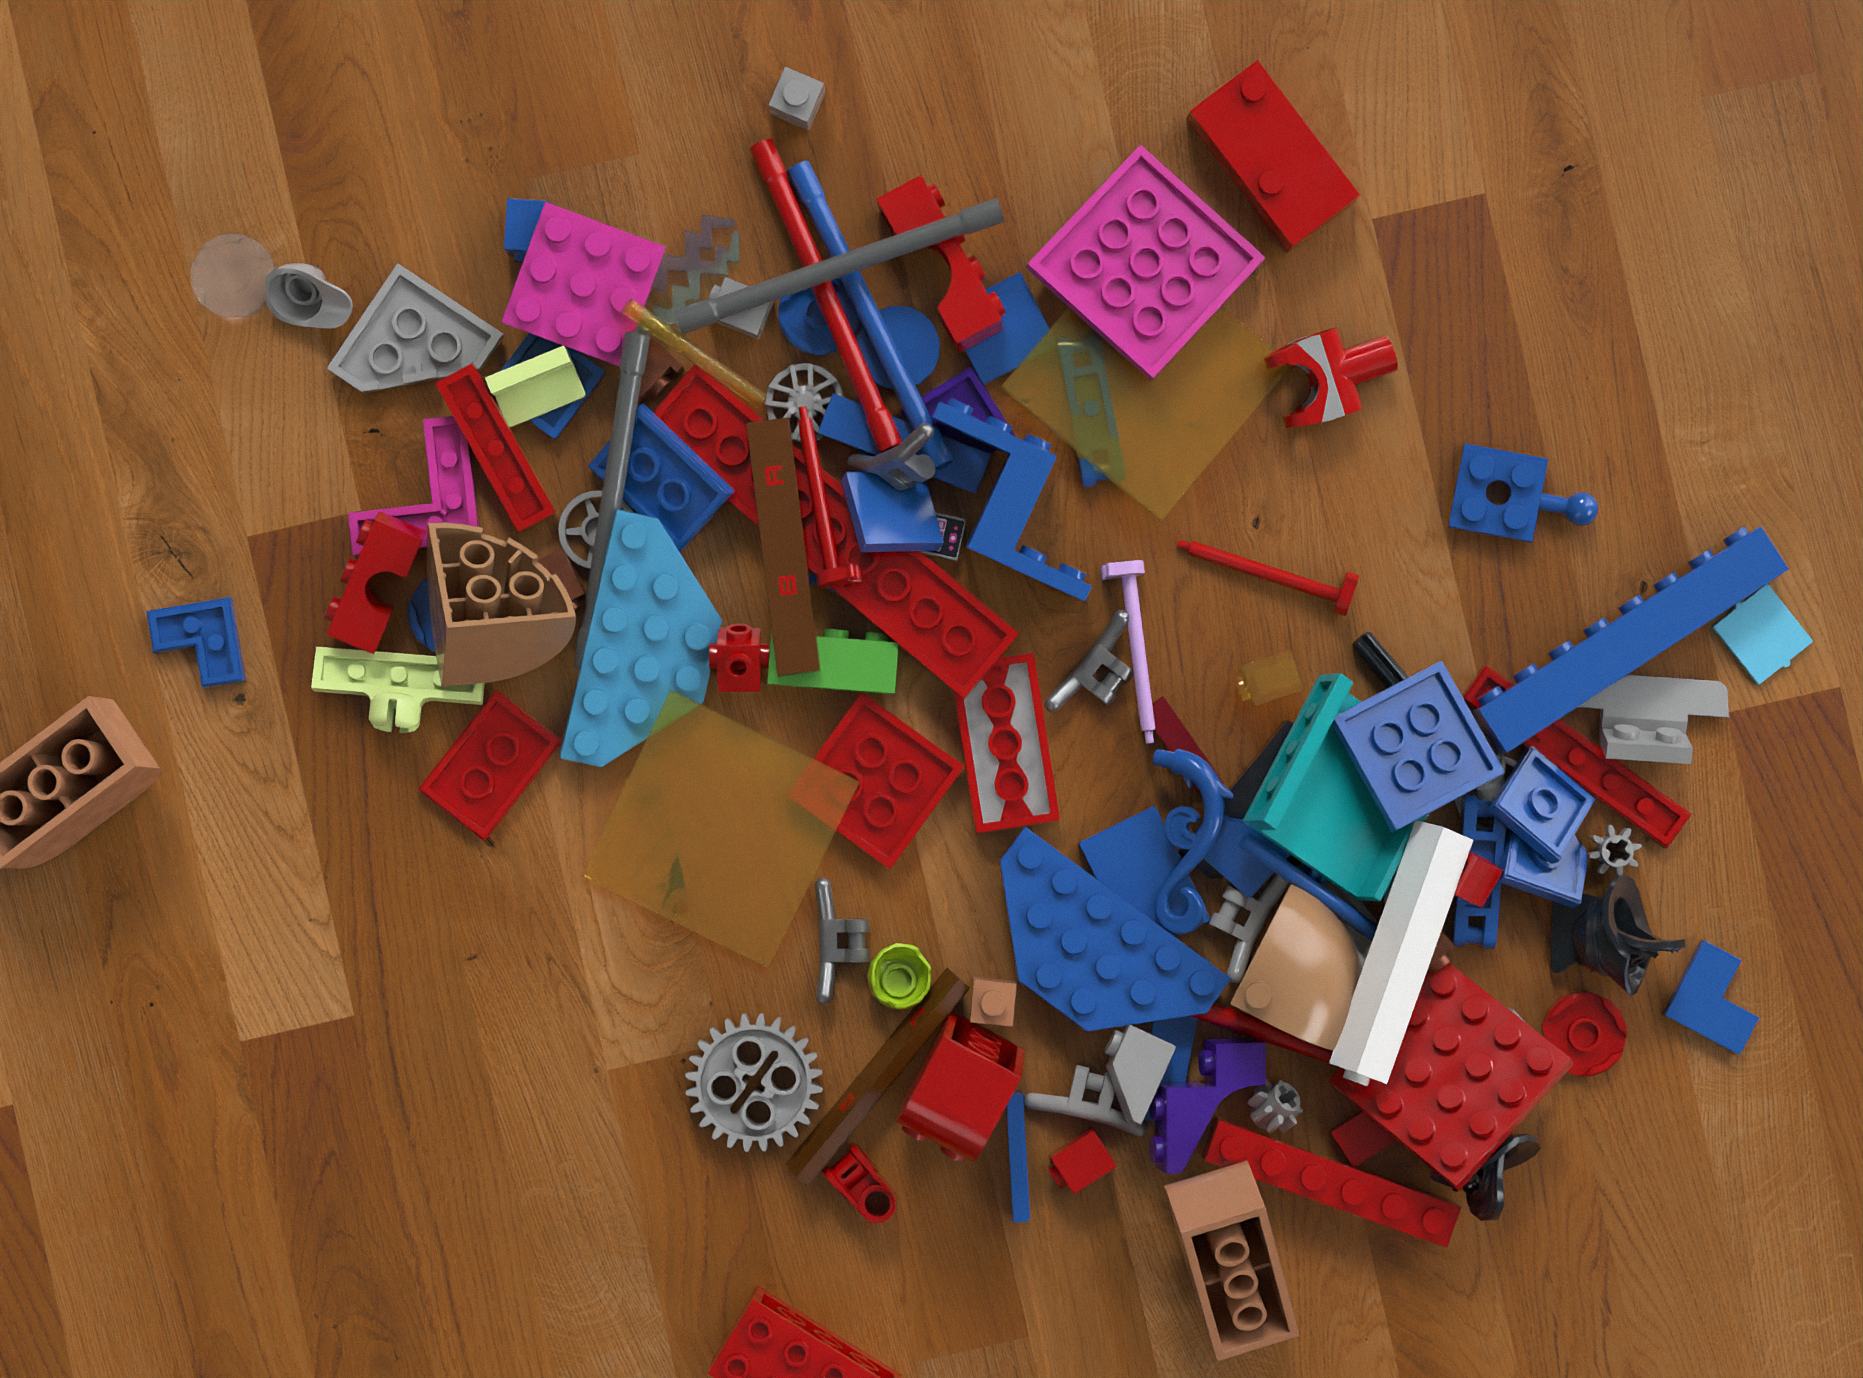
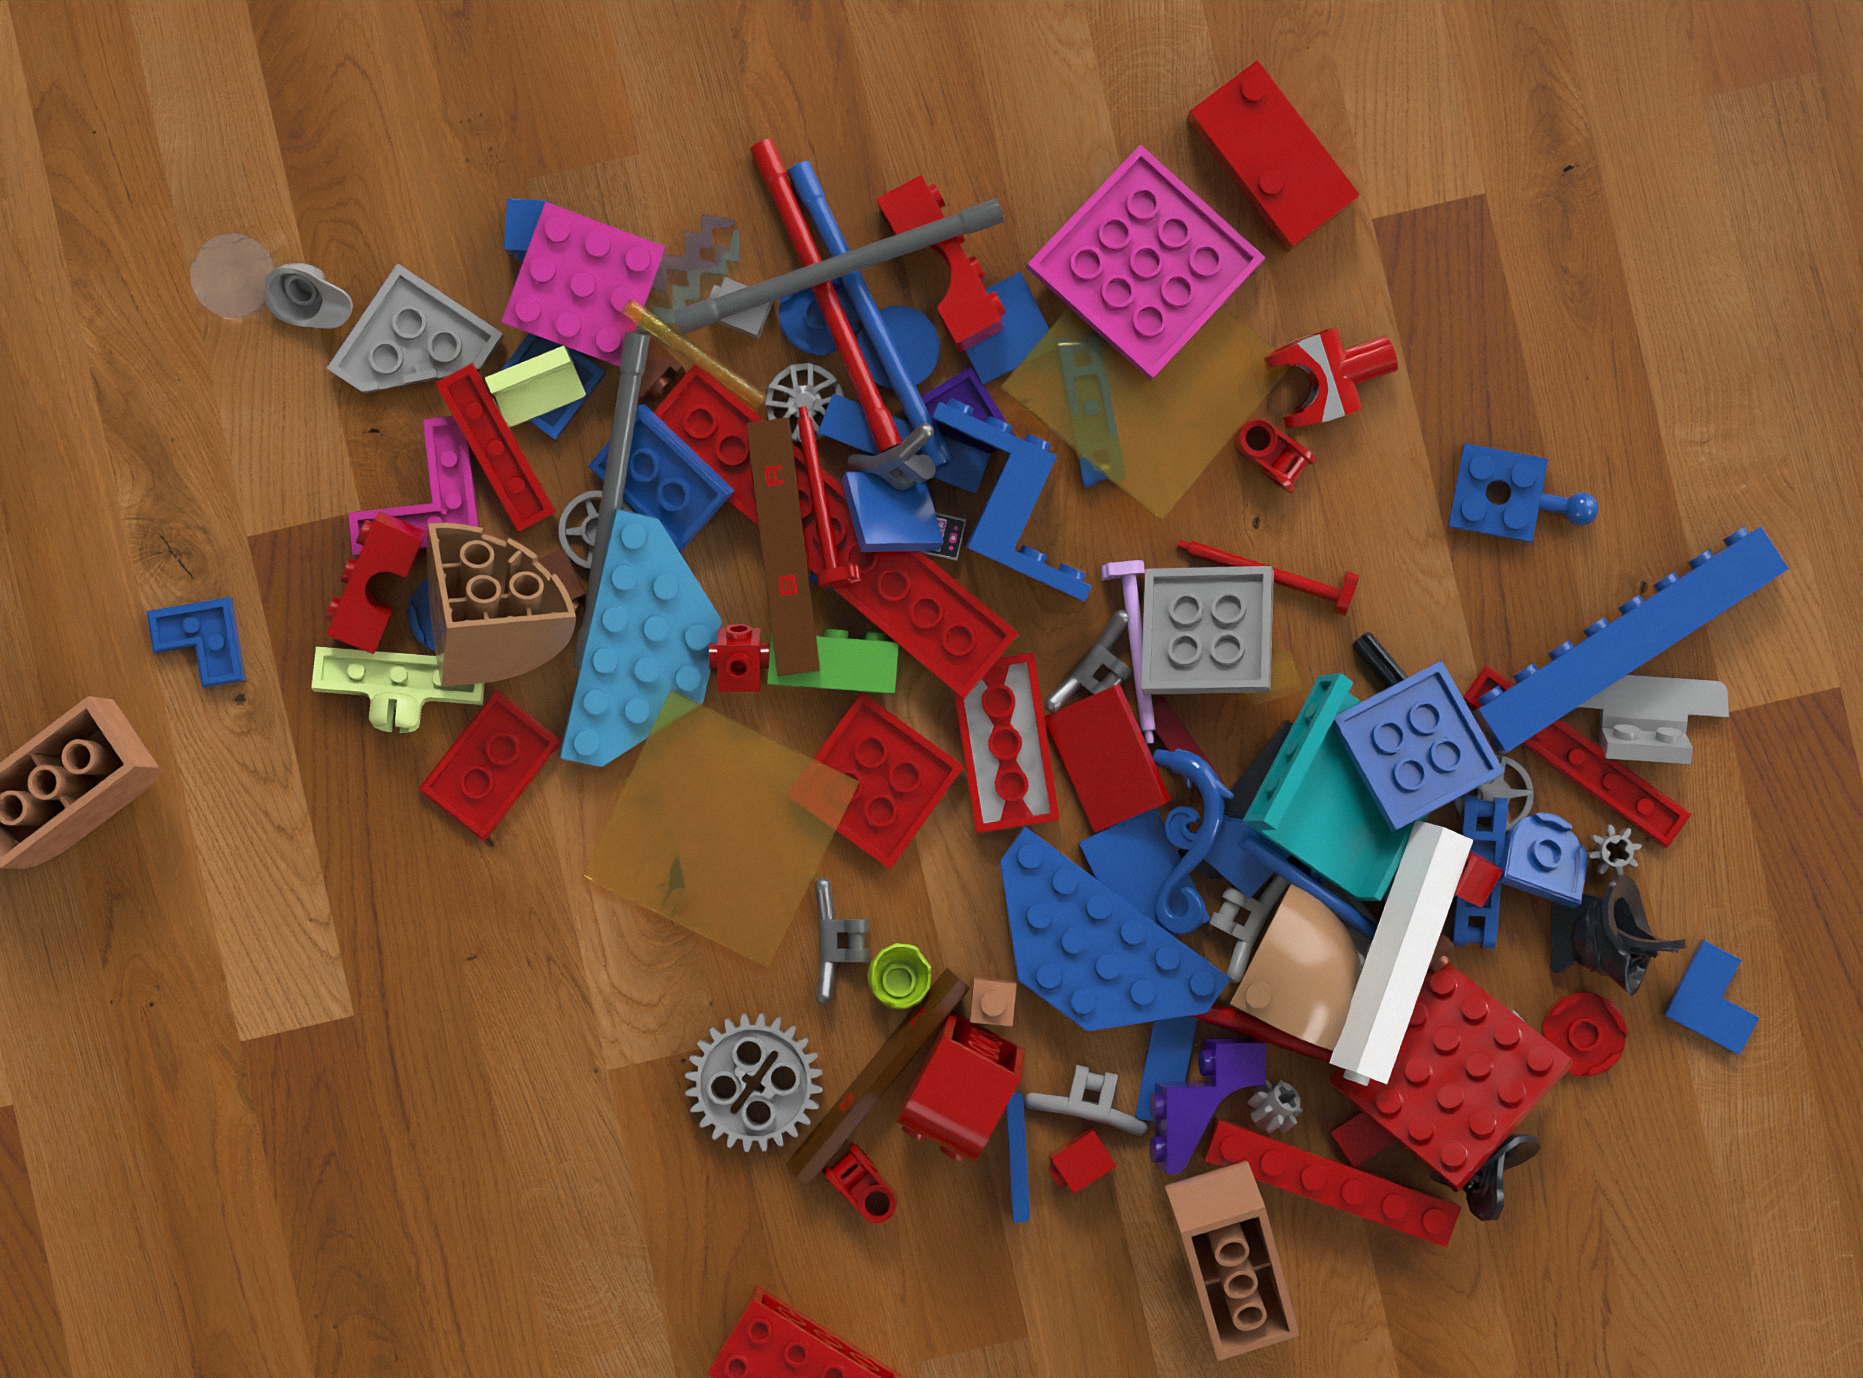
light grey brick [768,67,826,131] -> none
light grey slope [1104,1025,1176,1126] -> none
tile [1488,746,1596,864] -> none
medium azure piece [1712,584,1813,685] -> none
none -> red tile [1044,683,1171,833]
none -> light grey plate [1141,566,1274,694]
none -> red piece [1235,419,1317,494]

